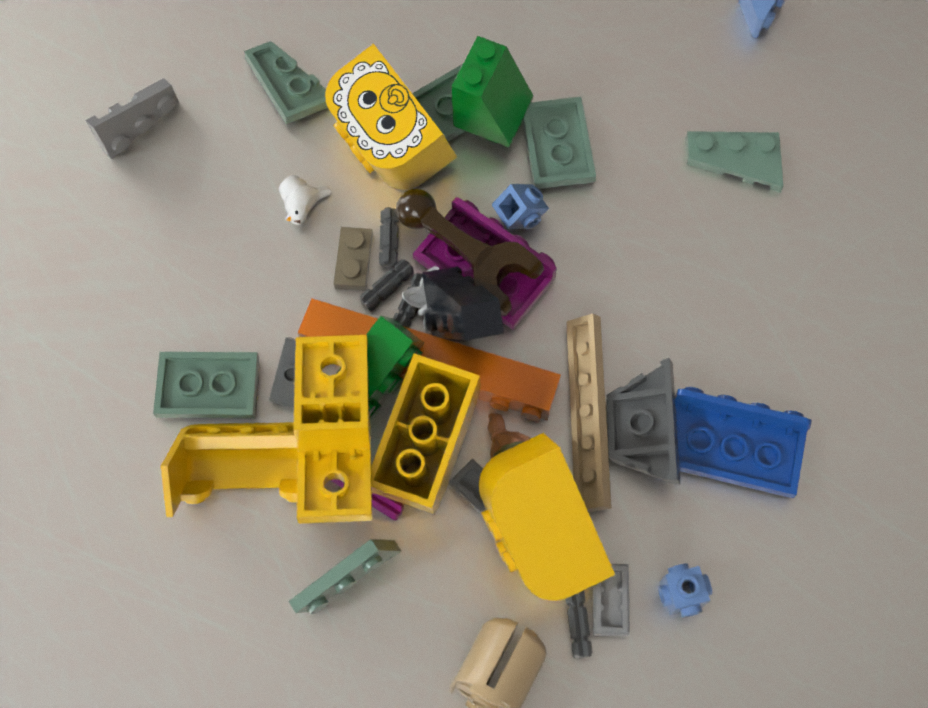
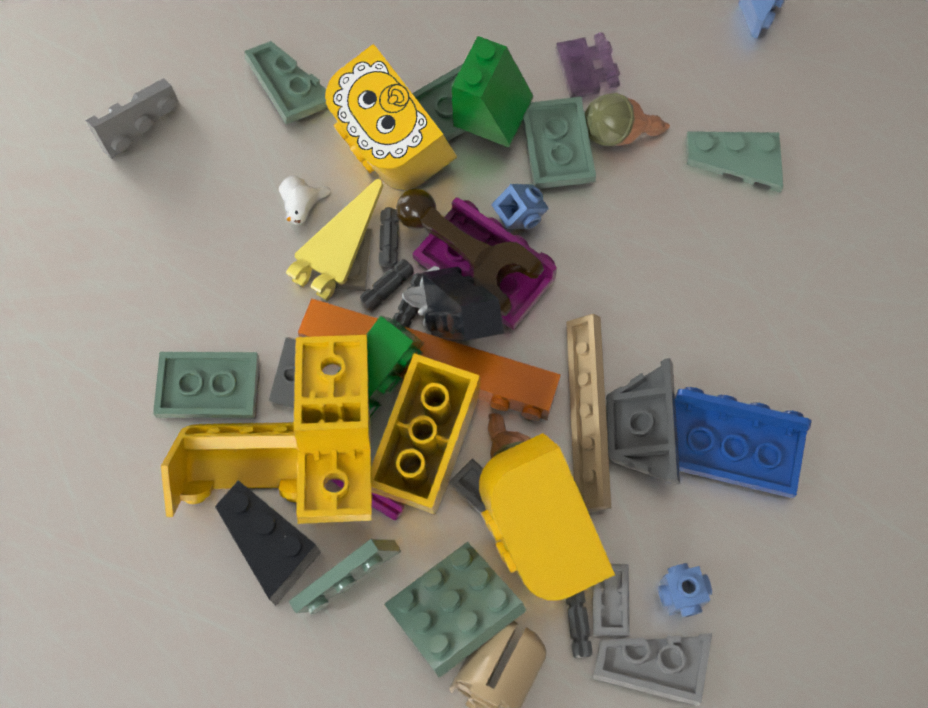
none -> black wedge [215,480,321,606]
none -> light yellow flag [286,179,383,301]
none -> sand green plate [384,541,527,678]
none -> clear purple plate [556,32,620,98]
none -> olive piece [585,93,670,146]
none -> light grey wing [593,634,712,706]

